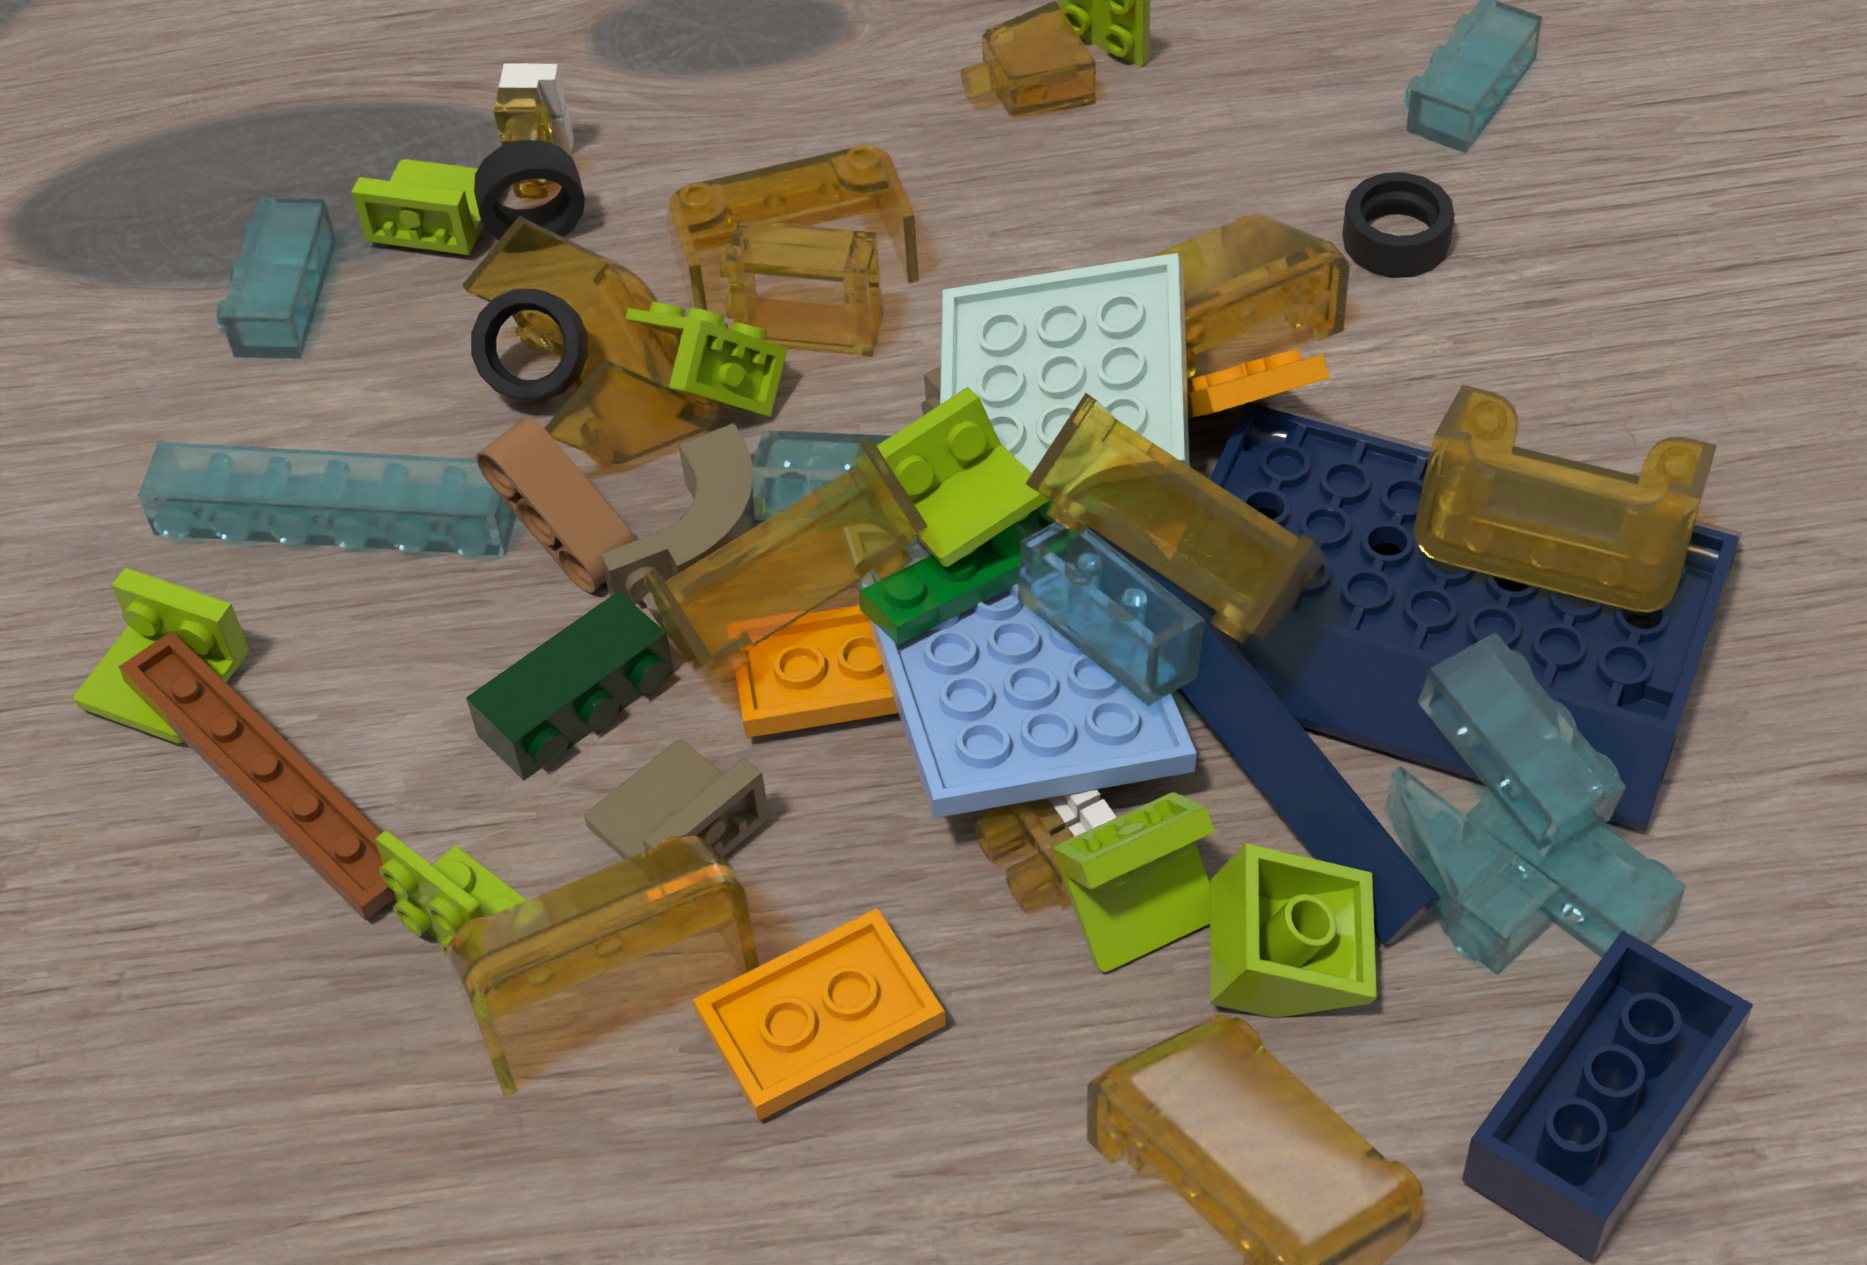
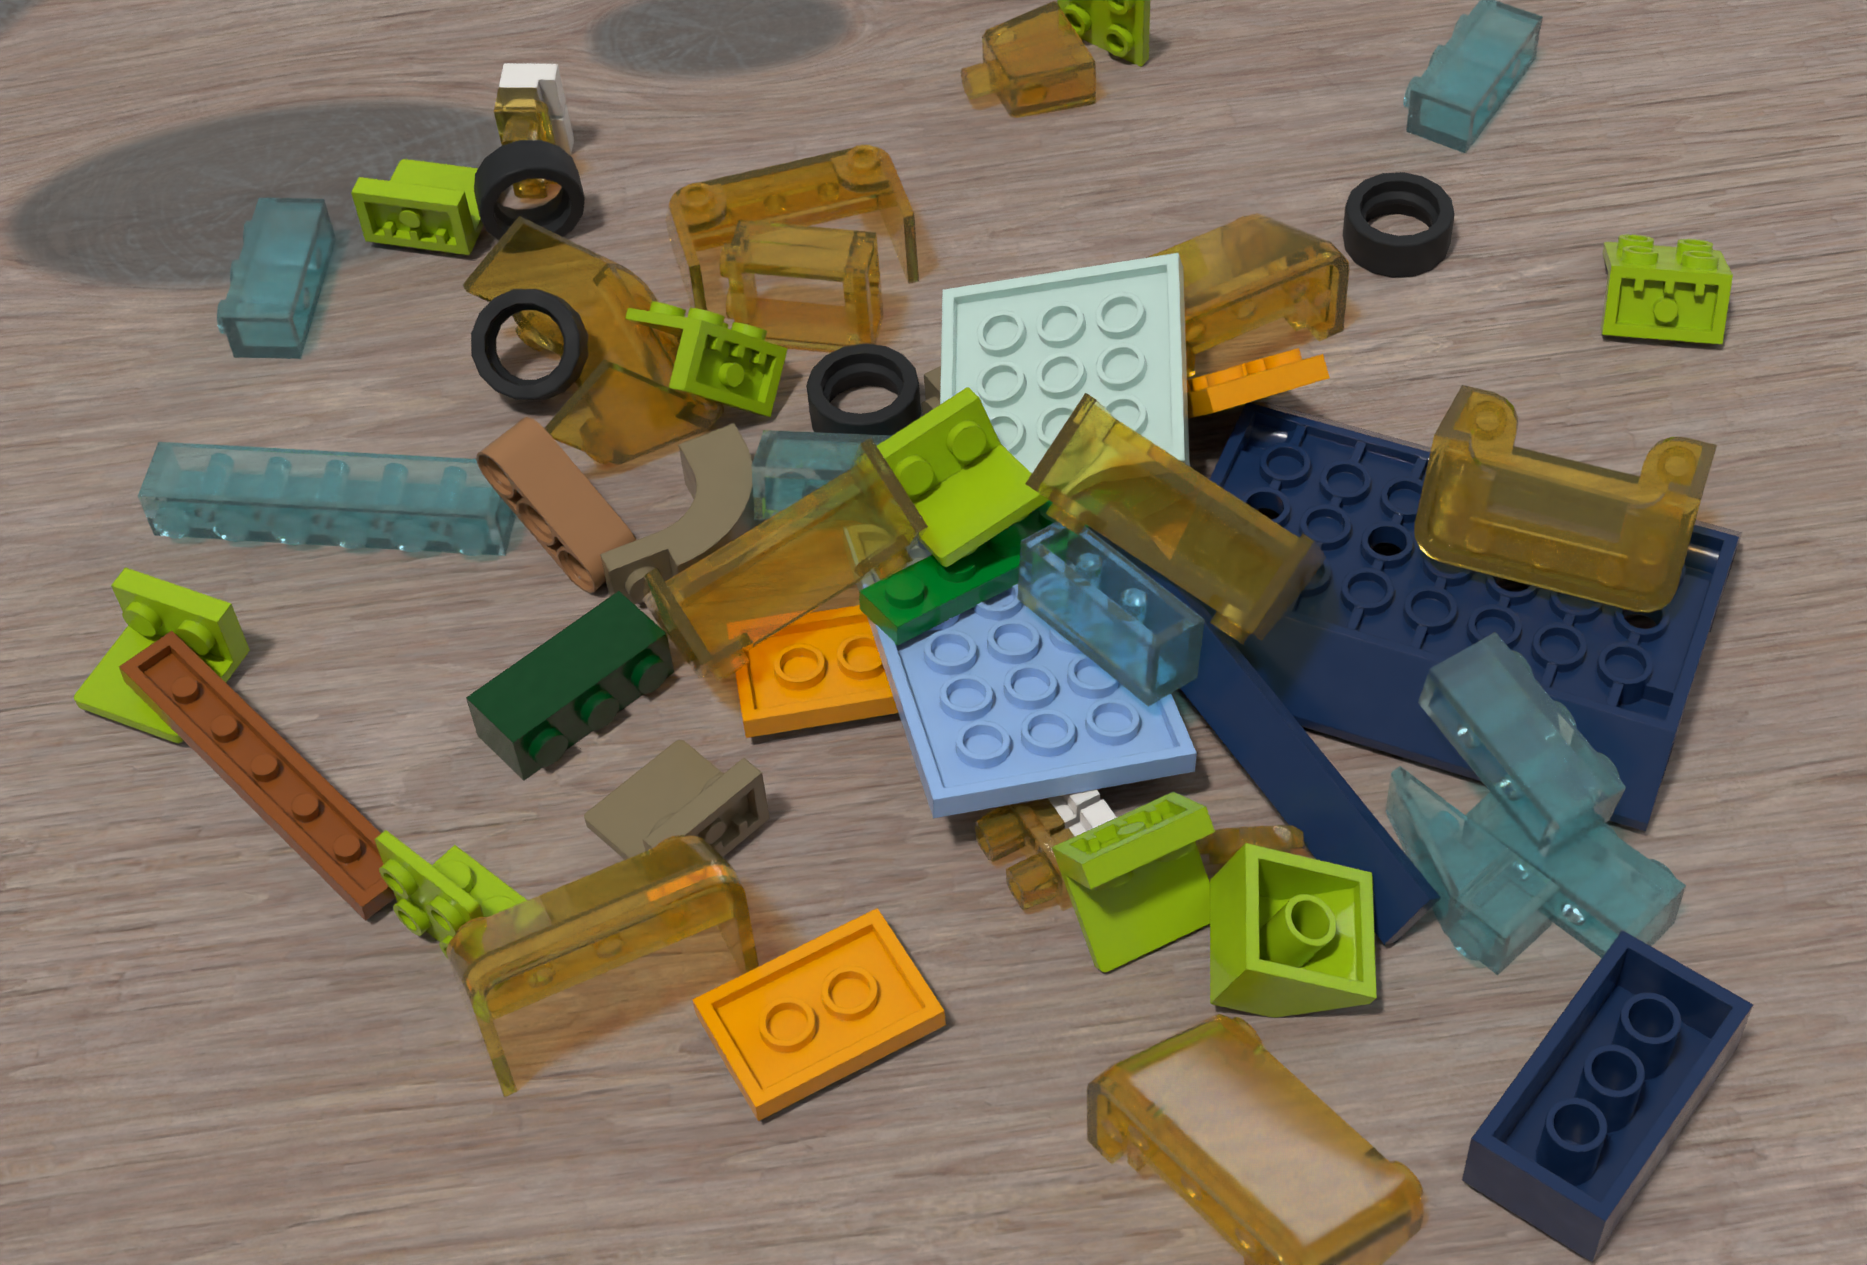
none -> black tyre [806,343,921,456]
none -> clear yellow gear [1195,825,1305,865]
none -> lime bracket [1601,234,1733,345]

